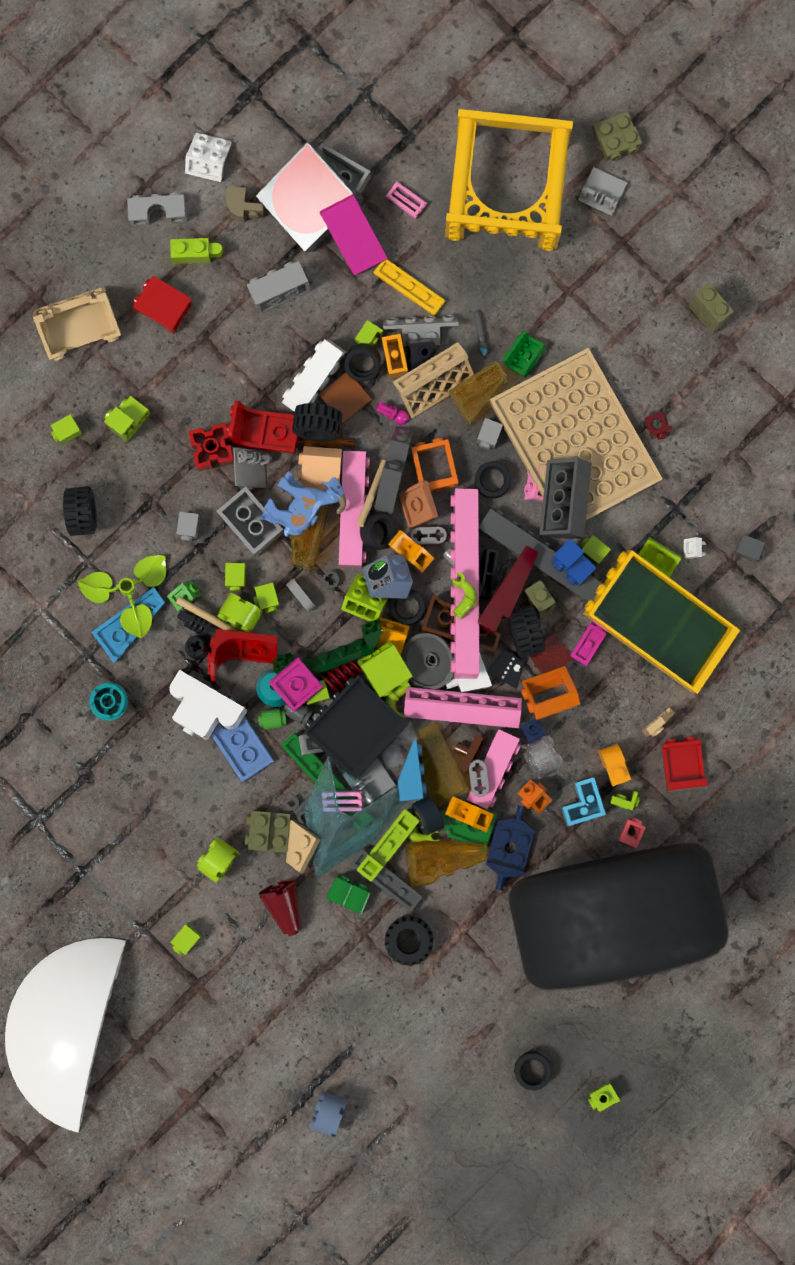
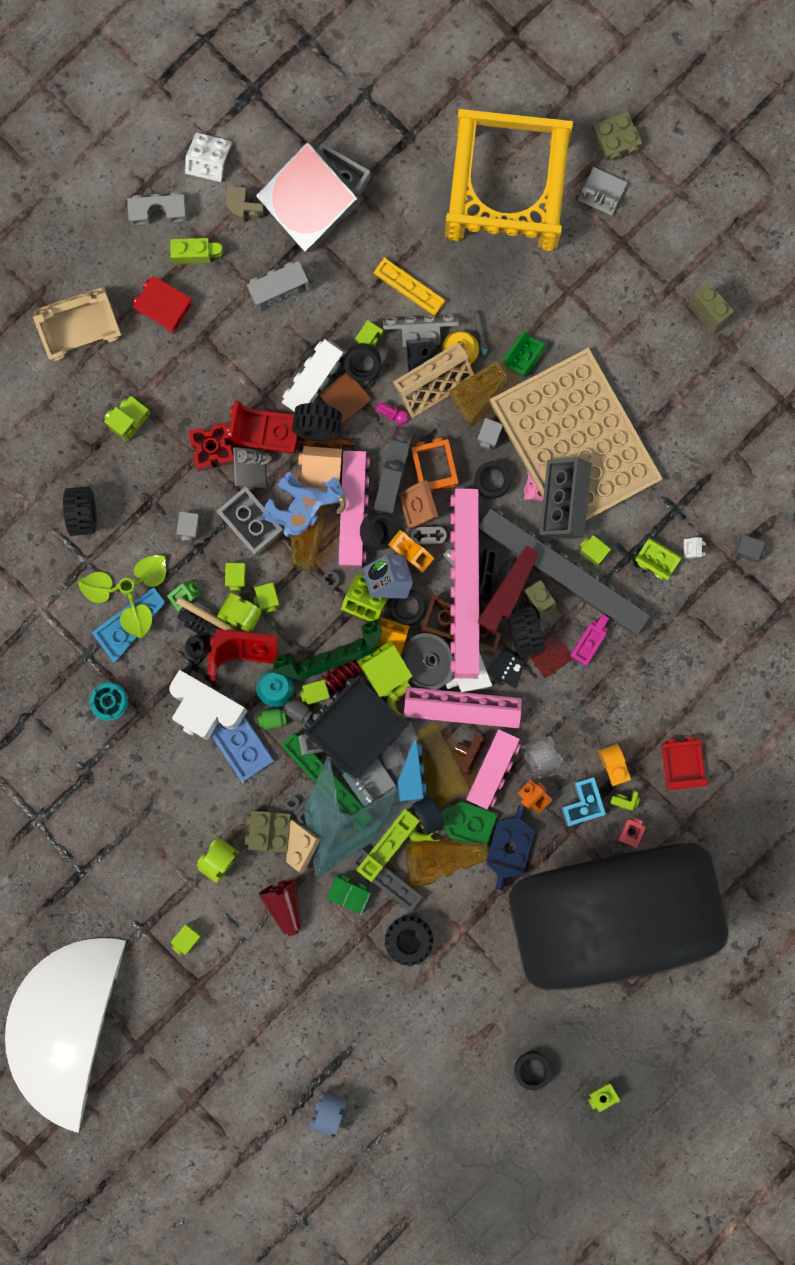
lime brick [51,414,82,445] -> none
dark pink tile [269,657,323,711] -> none
light grey beam [286,578,316,612] -> none
dark pink tile [319,194,388,275] -> none
bright pink tile [323,791,363,811] -> none
tan bar [356,460,386,527] -> none
light orange brick [382,334,408,379] -> none
bright pink tile [386,182,427,219] -> none
light orange brick [445,796,494,832] -> none
lime piece [452,572,477,619] -> none
light grey beam [469,760,489,797] -> none
orange window [521,666,580,720] -> none
dark blue bracket [521,718,546,742] -> none
blue brick [551,539,596,586] -> none
clear green window [583,550,740,694] -> none
tan wing [642,707,675,737] -> none
dark red bracket [645,412,672,440] -> none
none -> yellow cone [441,331,479,368]

